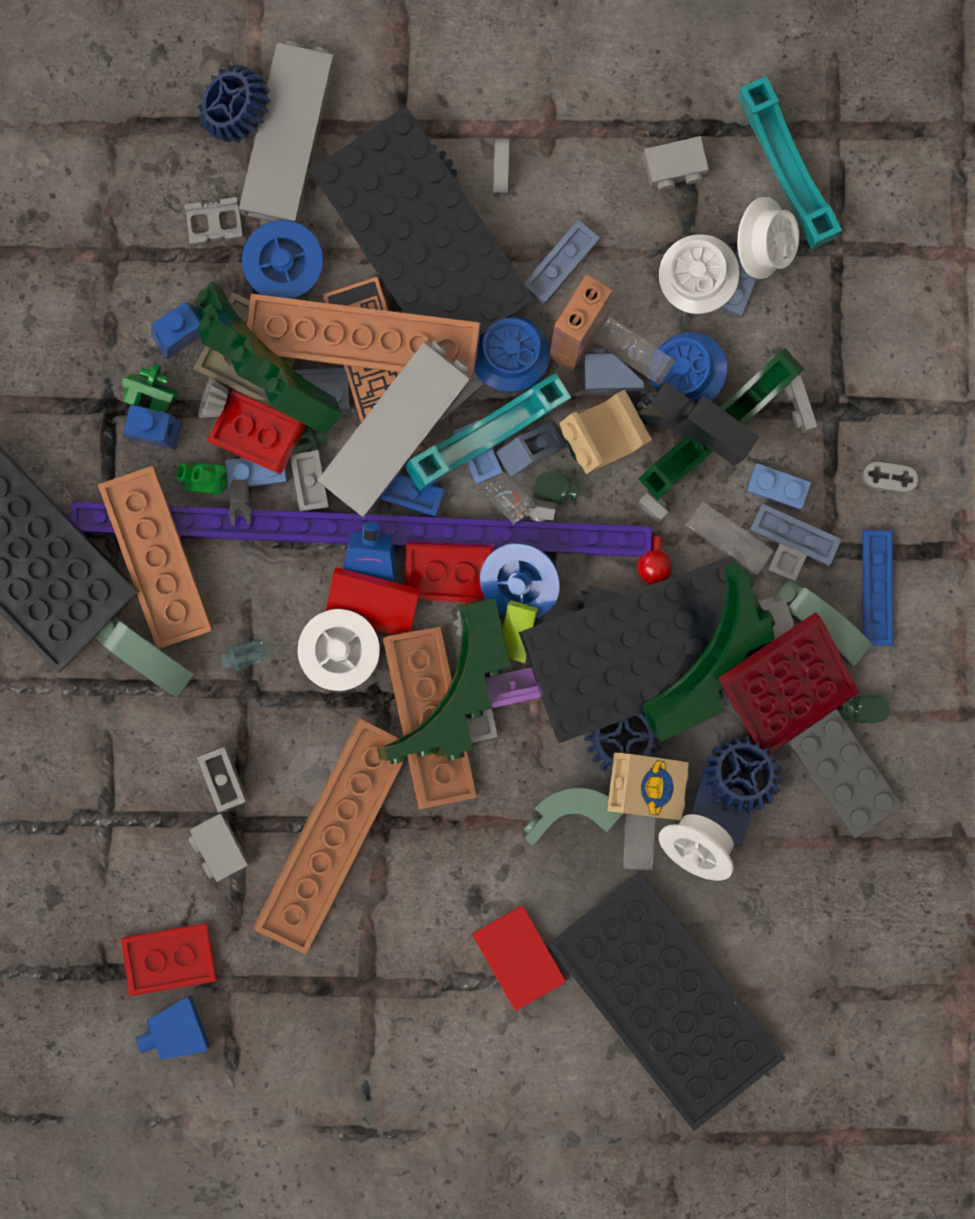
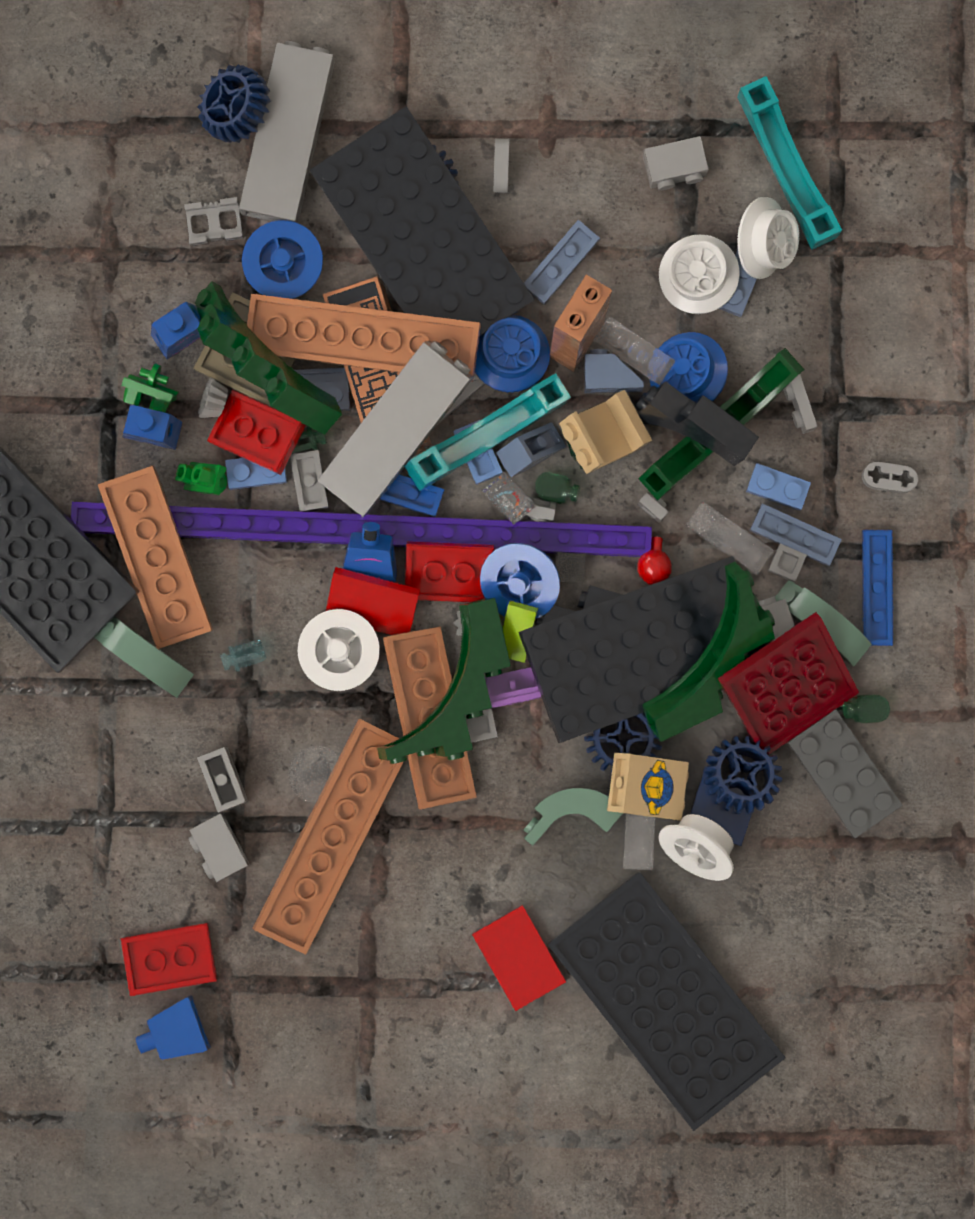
dark grey bar [229,480,252,525] -> none

